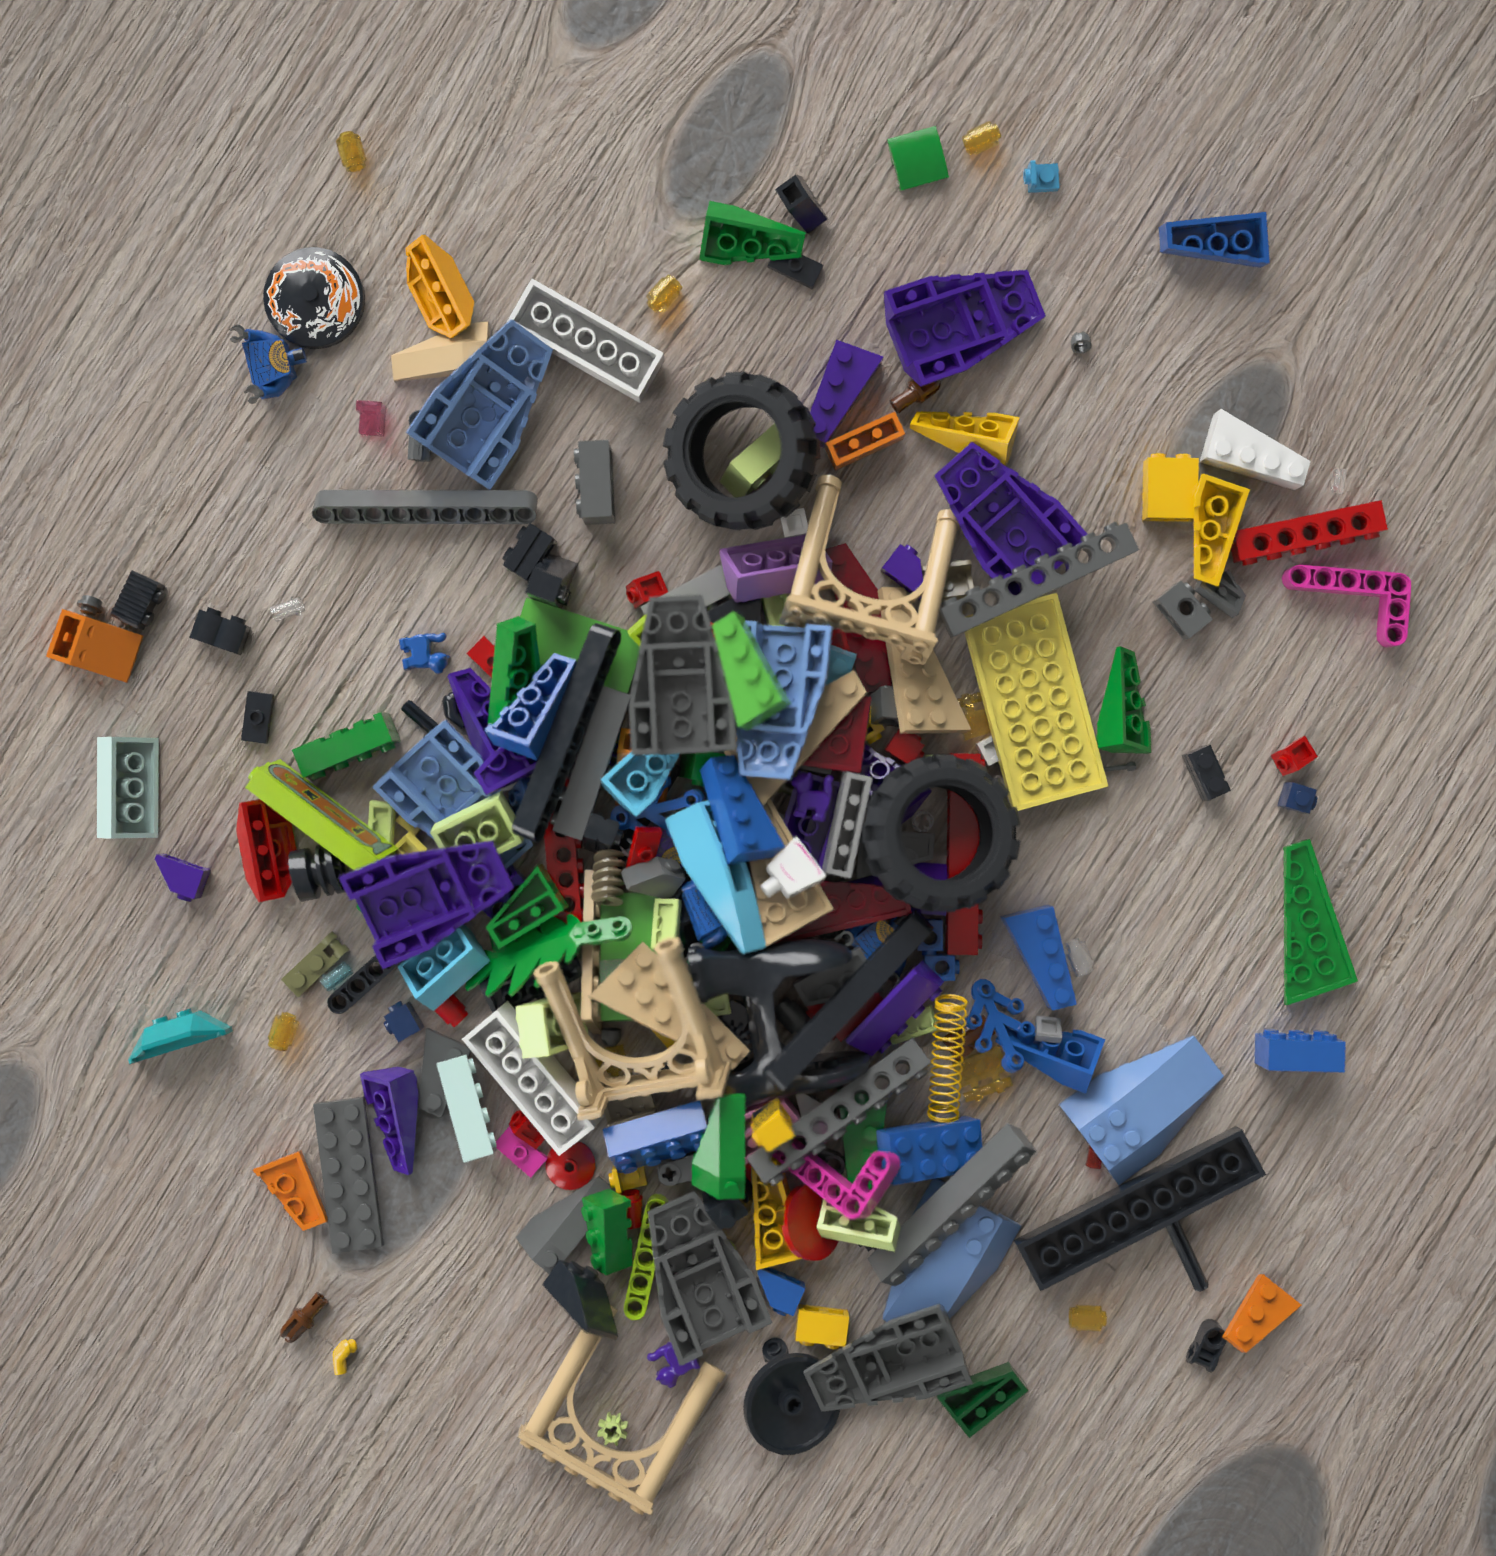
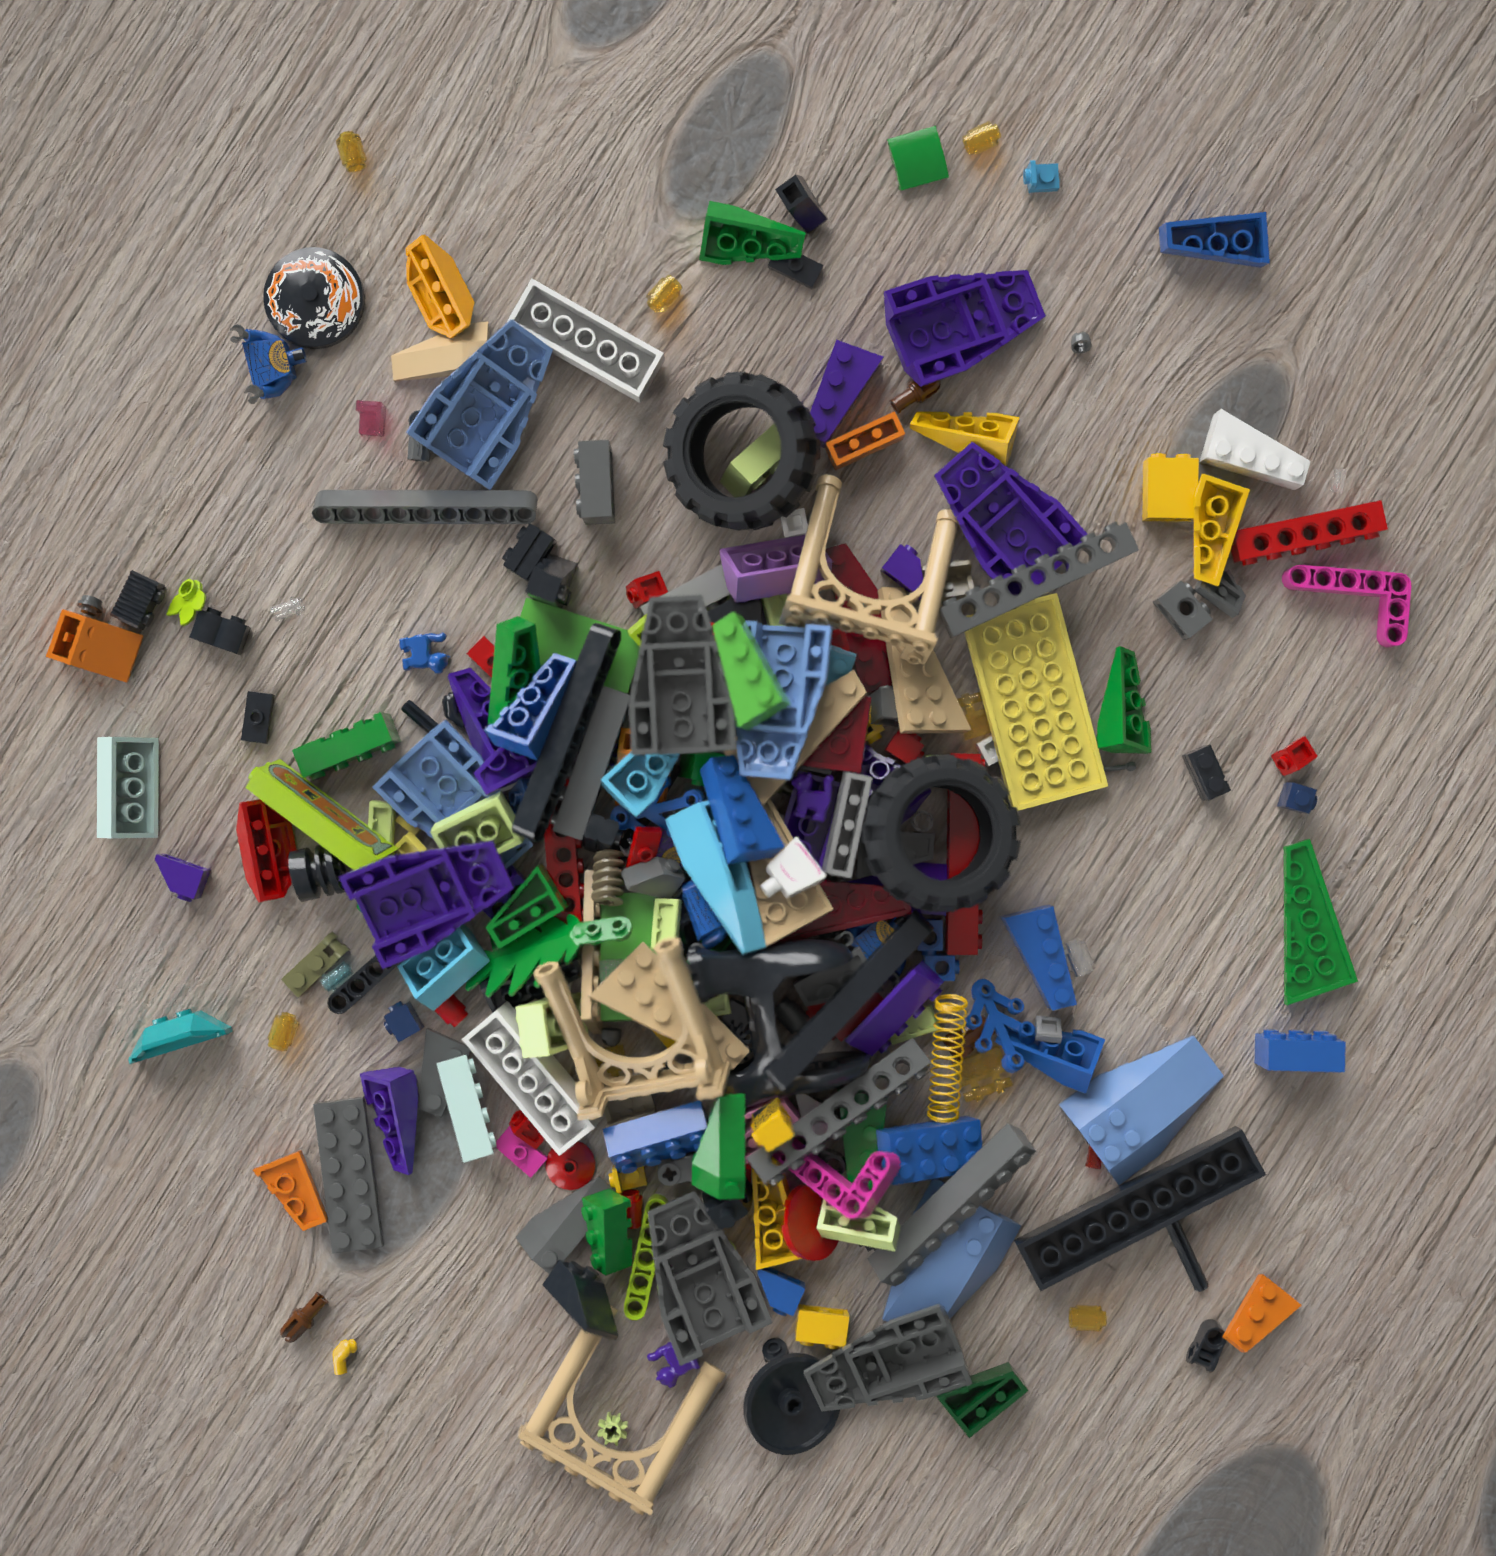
none -> lime plate [166,579,206,626]

